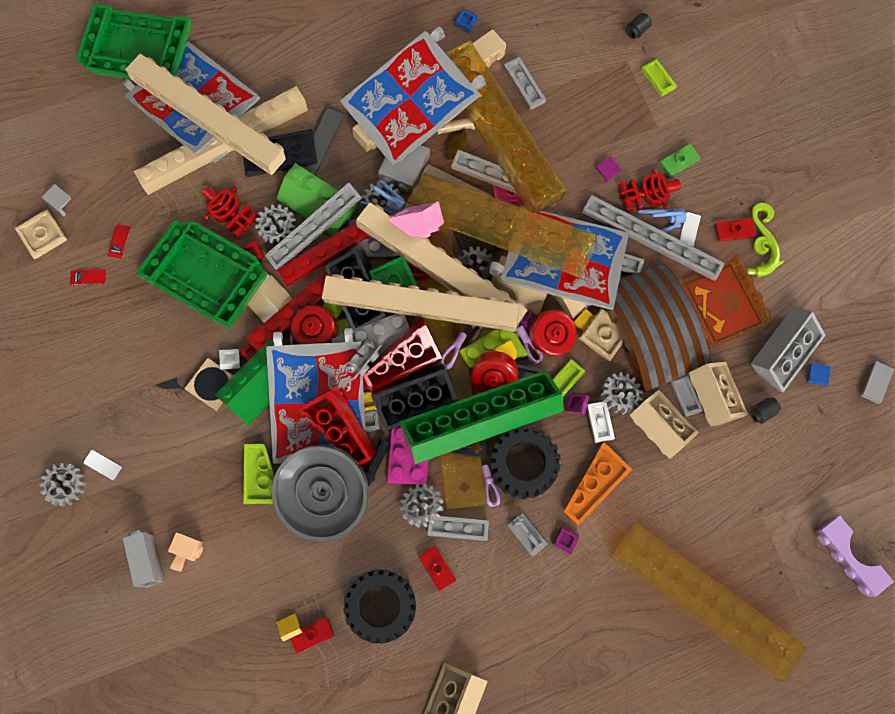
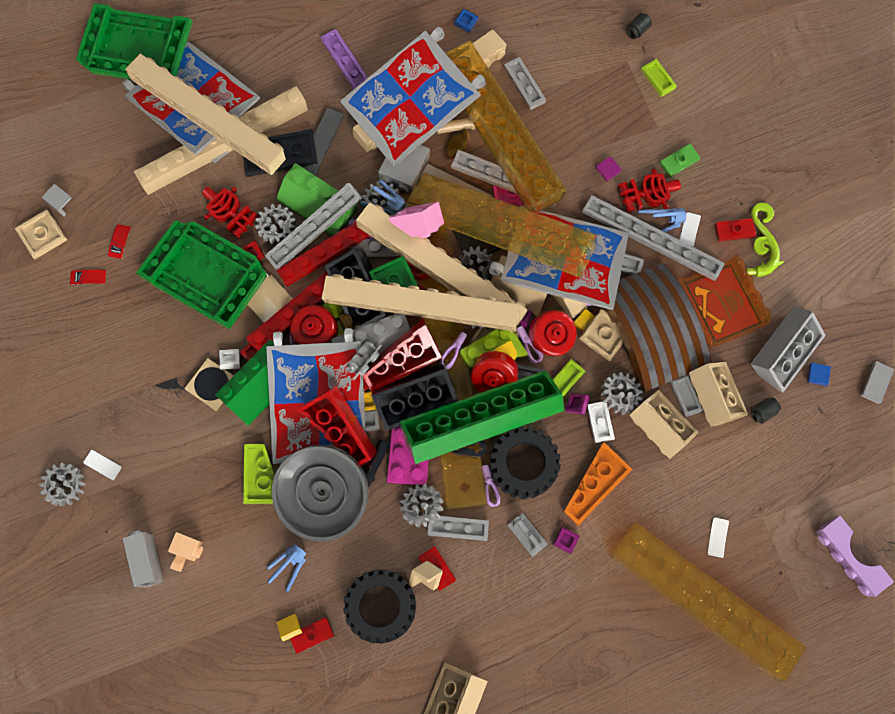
none -> medium blue plant [267,544,306,592]
none -> medium lavender tile [321,29,368,90]
none -> clear orange tile [338,313,352,331]
none -> tan panel [408,561,443,590]
none -> white sticker [708,518,729,558]

